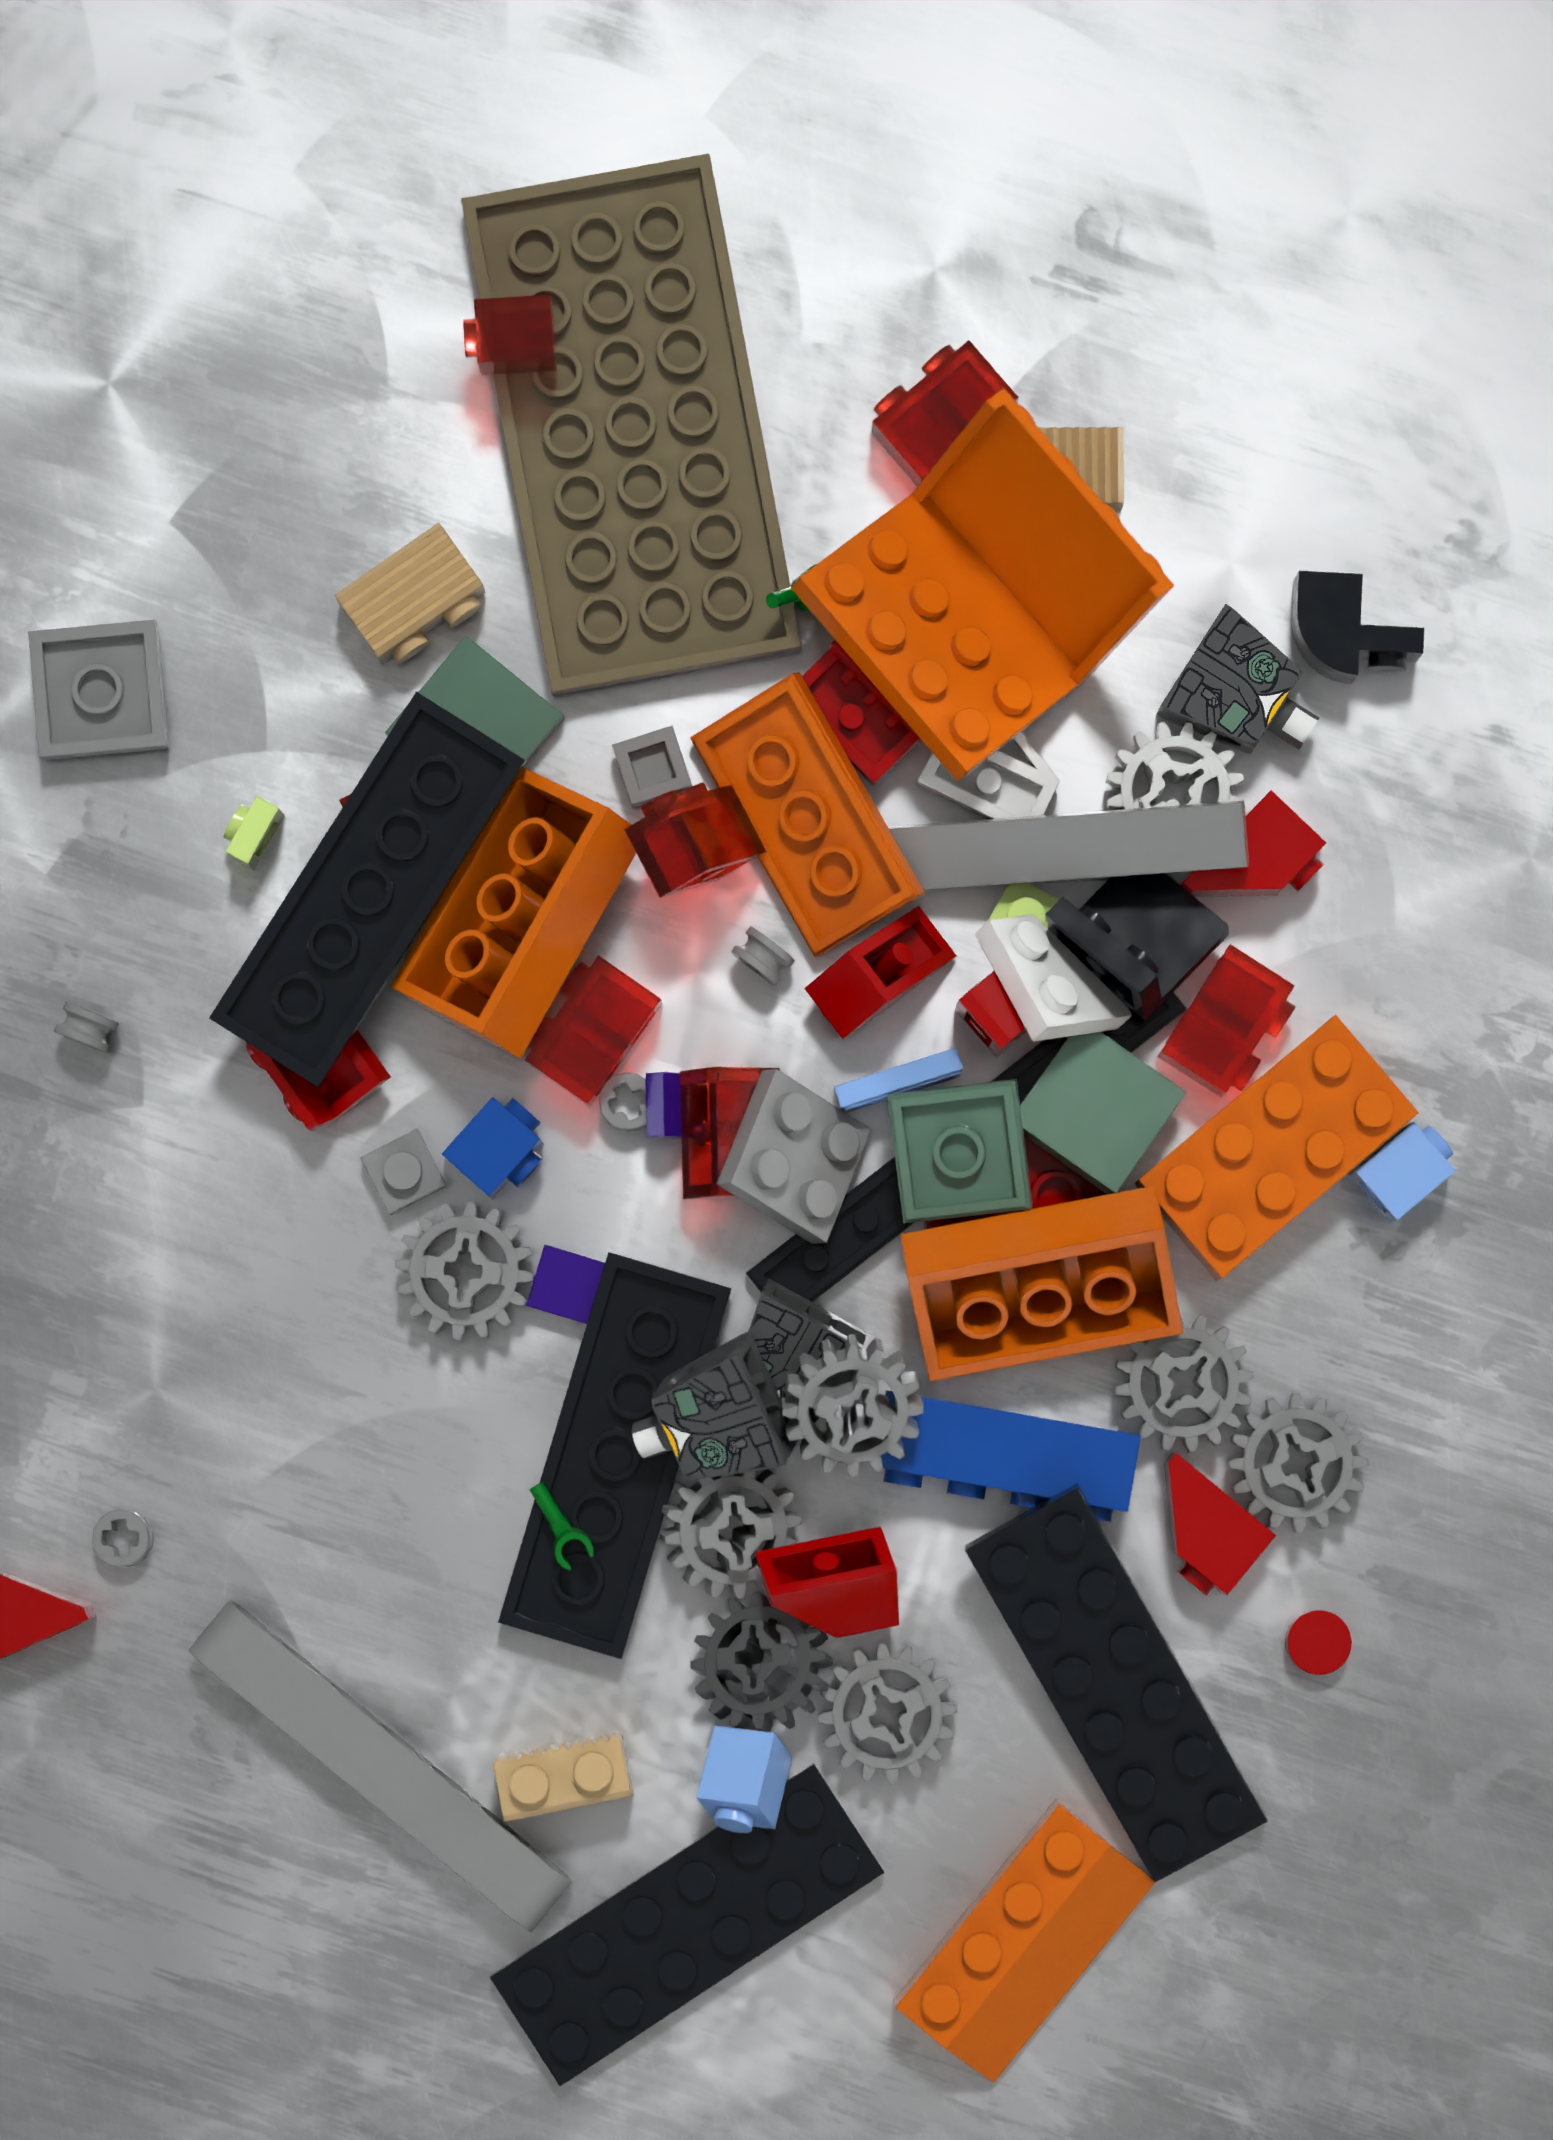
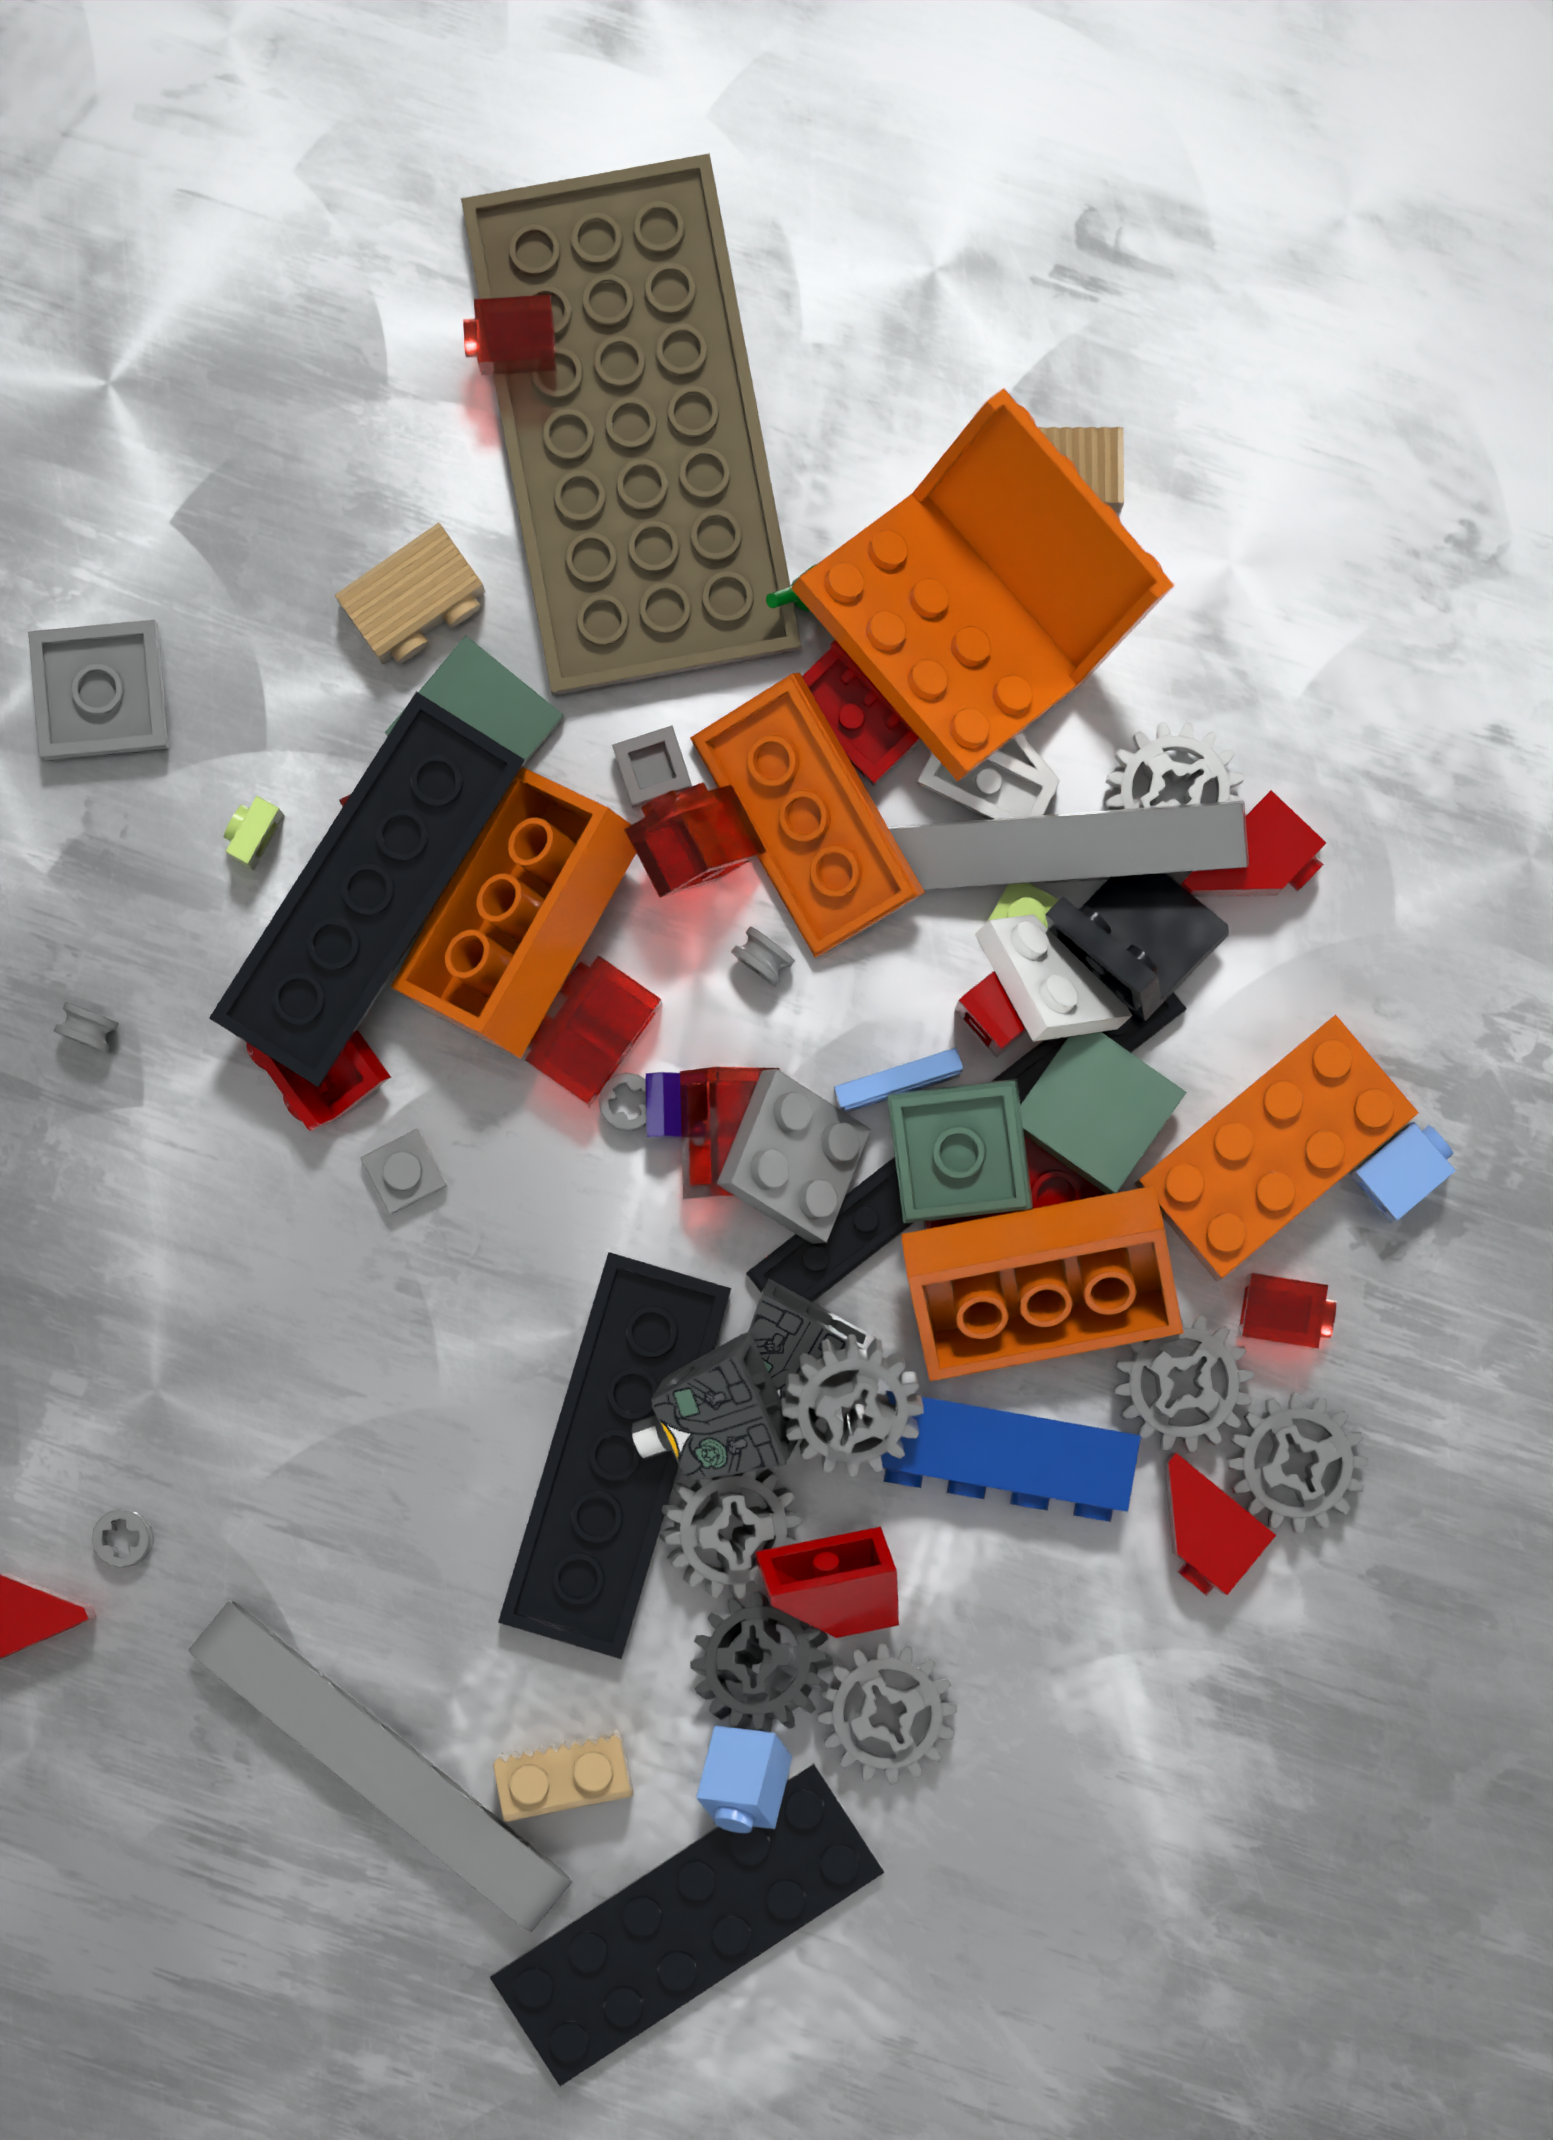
light grey gear [395,1201,535,1341] -> none
blue brick [442,1097,543,1200] -> none
dark purple tile [526,1244,605,1324] -> none
green hand [530,1482,593,1570] -> none
red slope [804,905,957,1039] -> none
clear red brick [871,340,1019,487] -> none
orange slope [893,1799,1155,2083] -> none
black plate [965,1483,1268,1883] -> none
dark grey torso [1157,604,1319,754] -> none
clear red brick [1157,944,1296,1097] -> none
red tile [1285,1610,1352,1675] -> none
black brick [1291,571,1424,684] -> none
none -> clear red brick [1237,1273,1337,1350]

